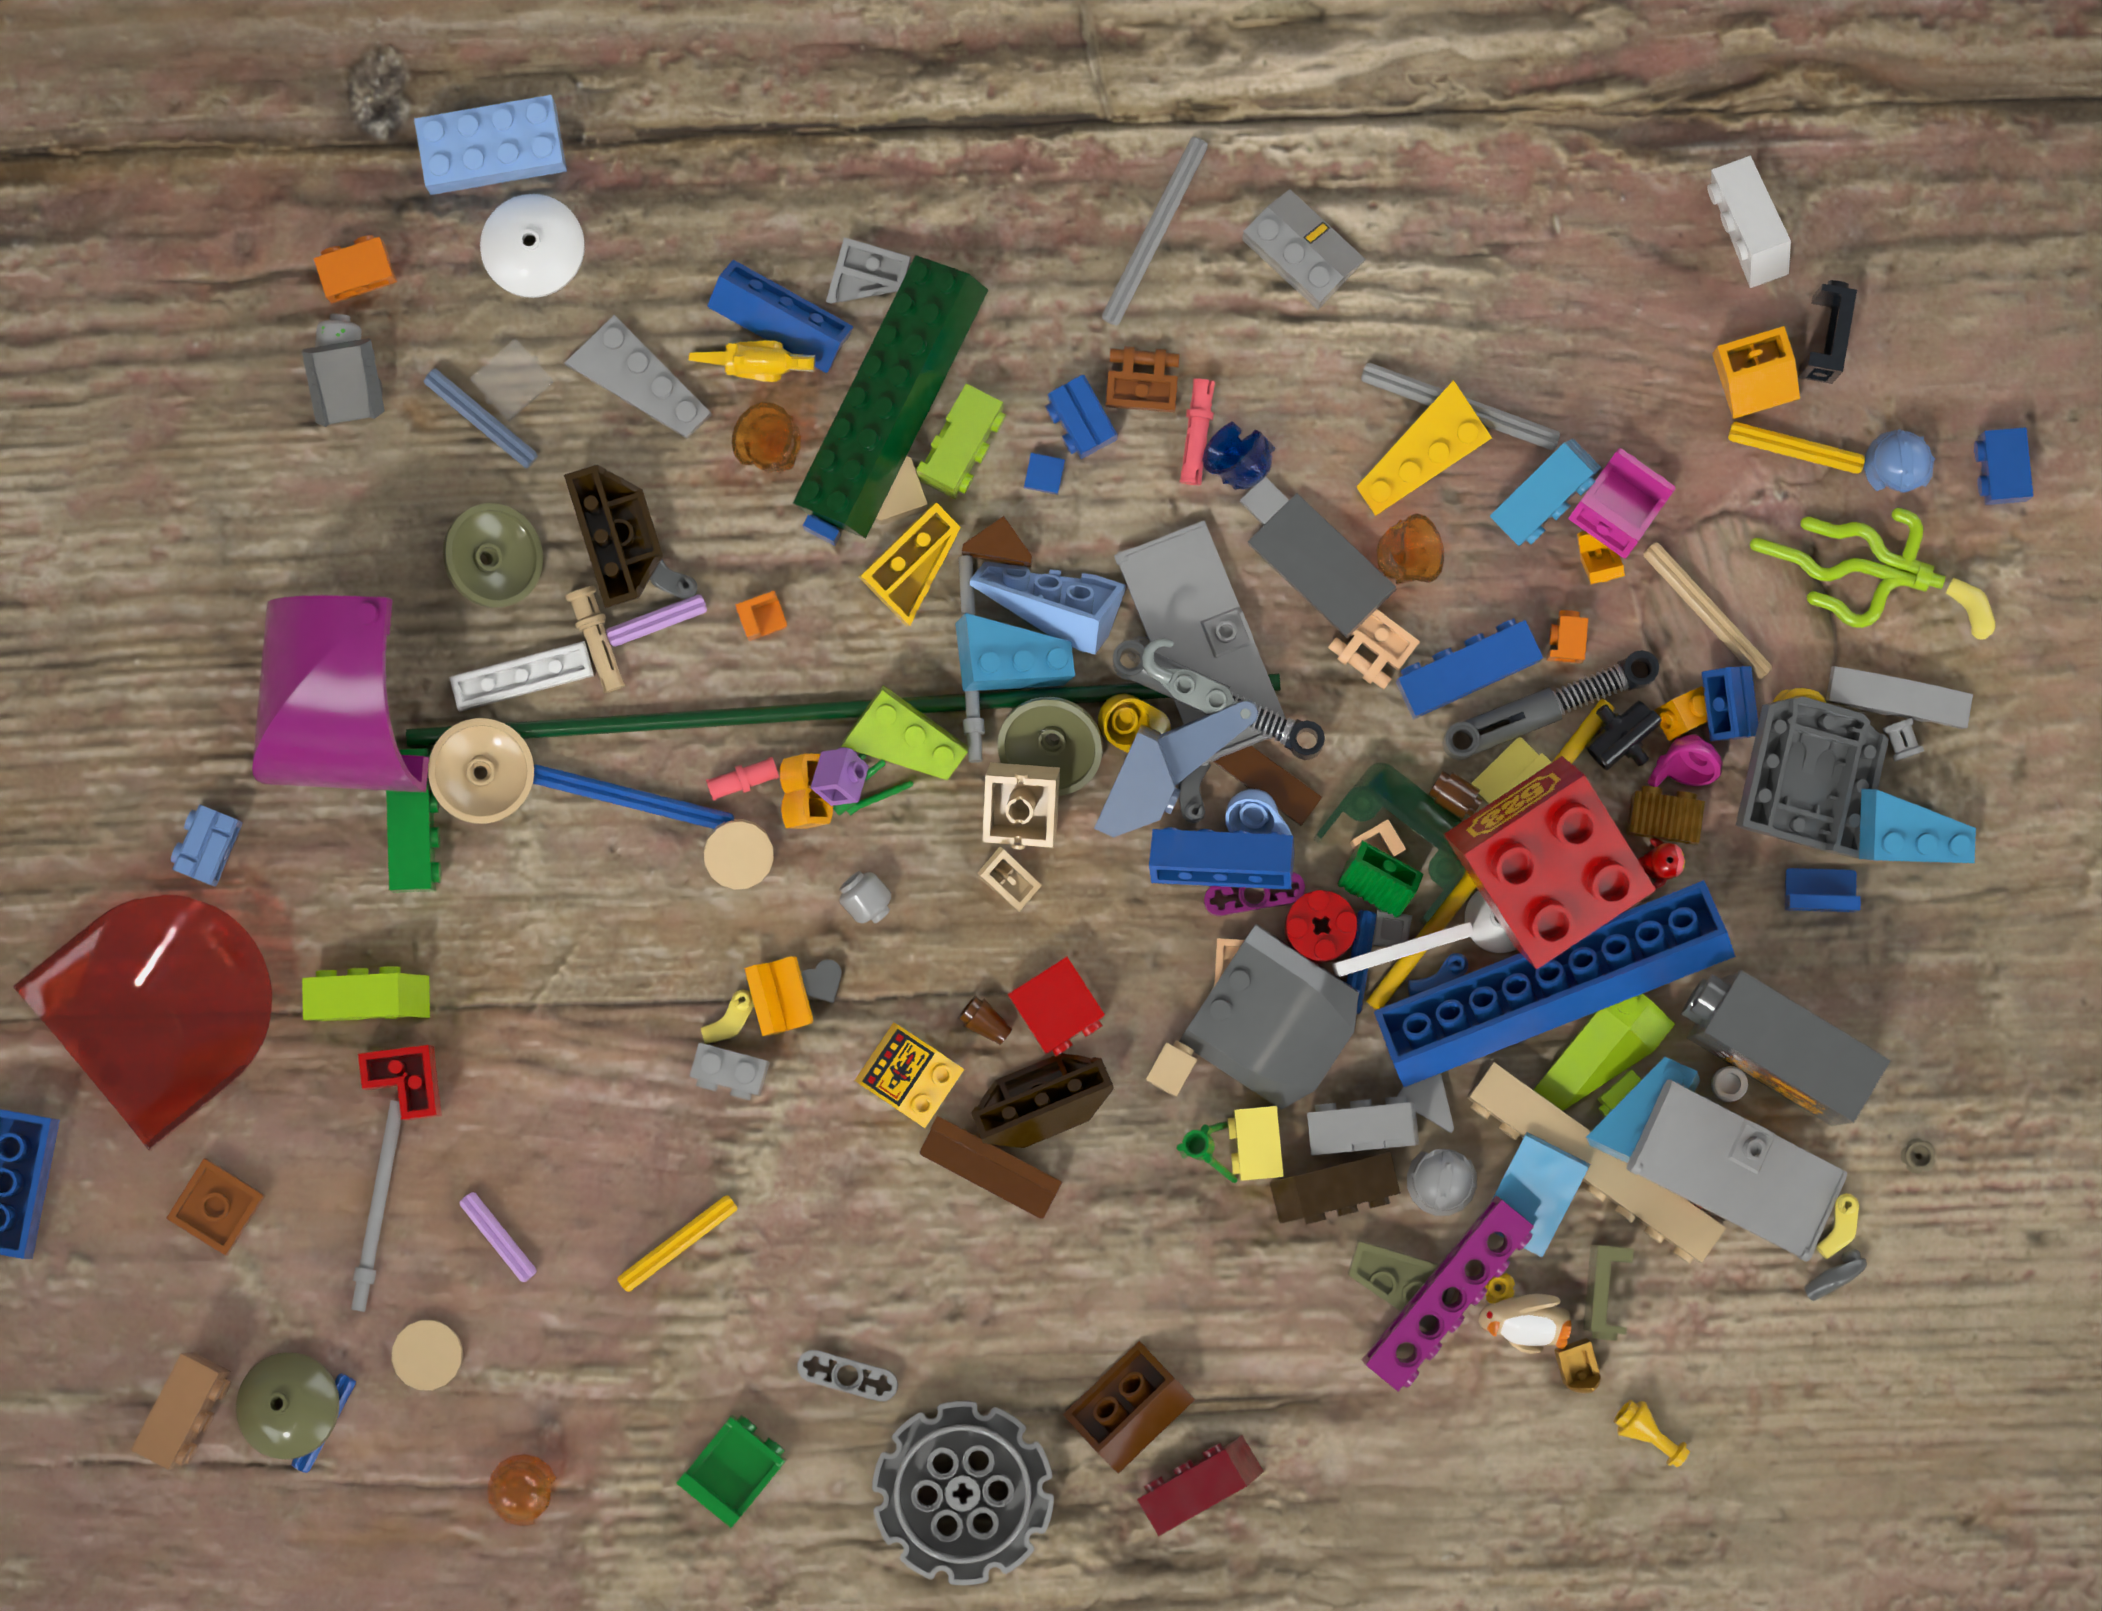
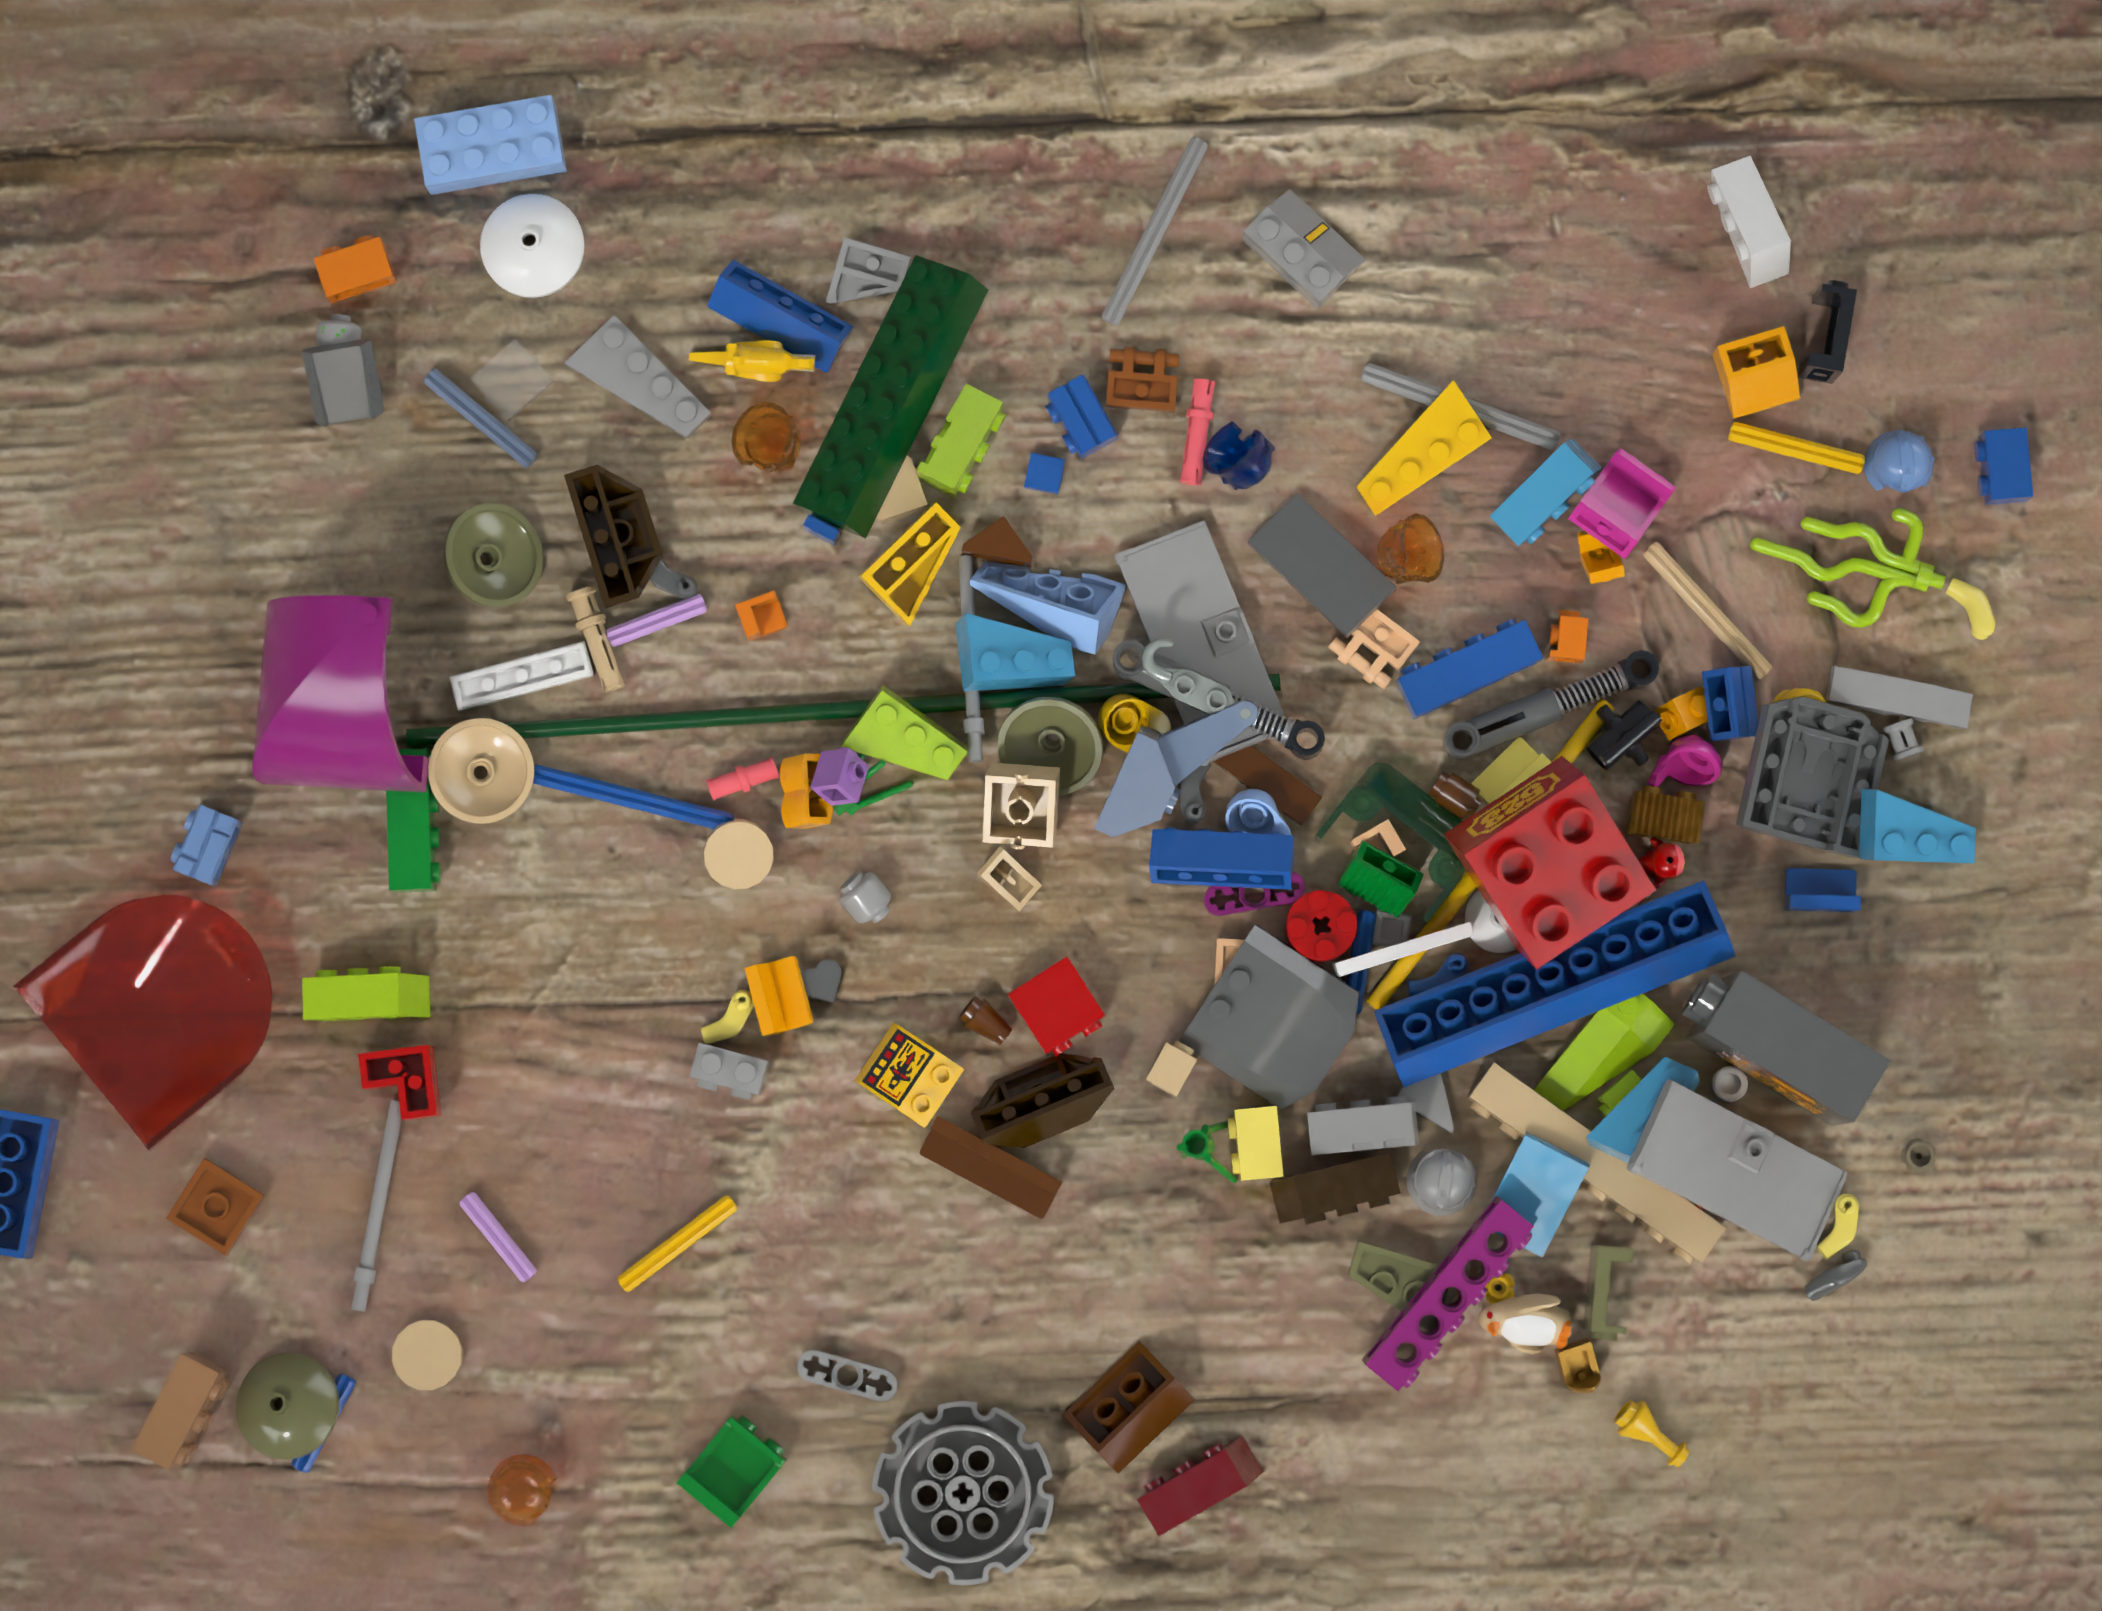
light grey tile [1240,476,1289,526] -> none

